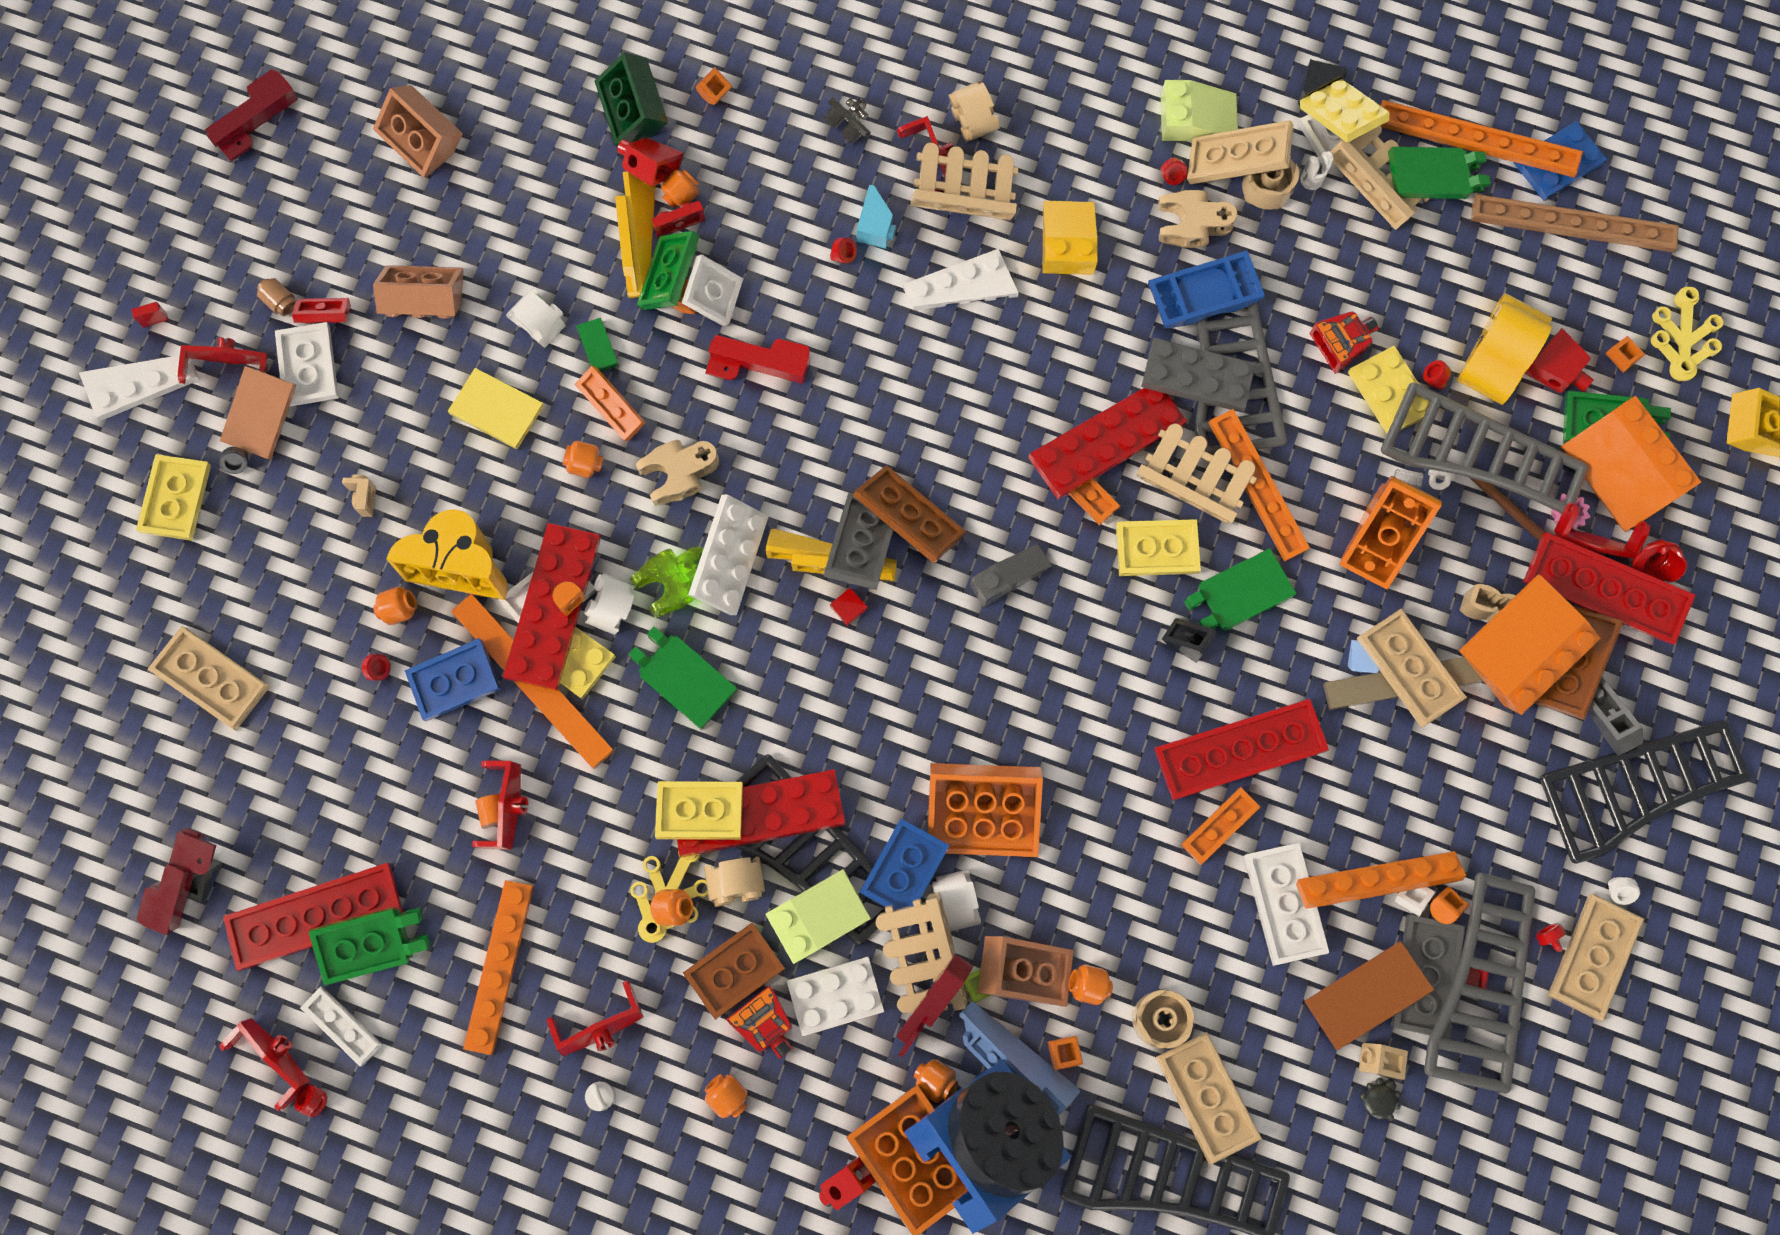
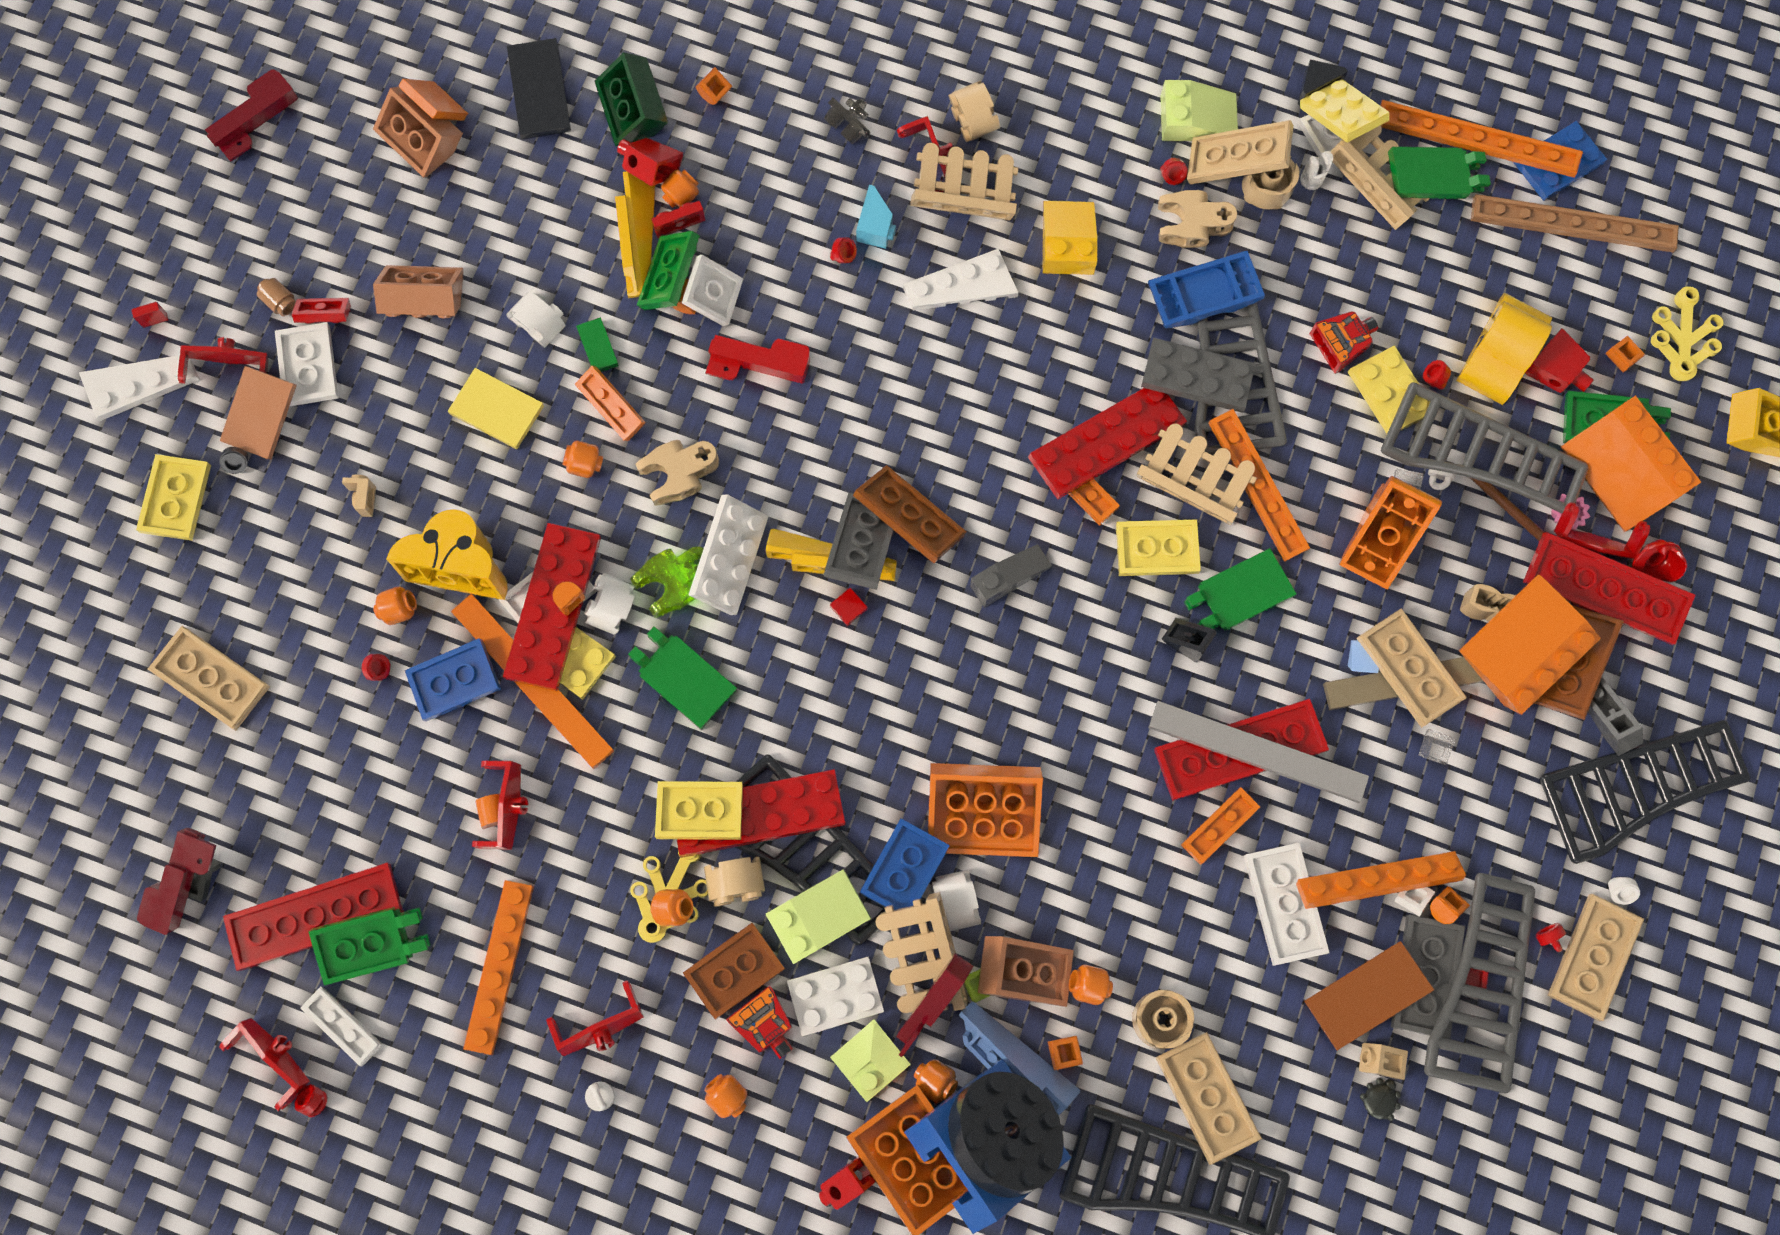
none -> orange tile [399,79,468,121]
none -> black tile [507,38,571,139]
none -> yellowish green plate [830,1020,911,1102]
none -> light grey tile [1148,701,1369,803]
none -> clear tile [1419,729,1455,765]

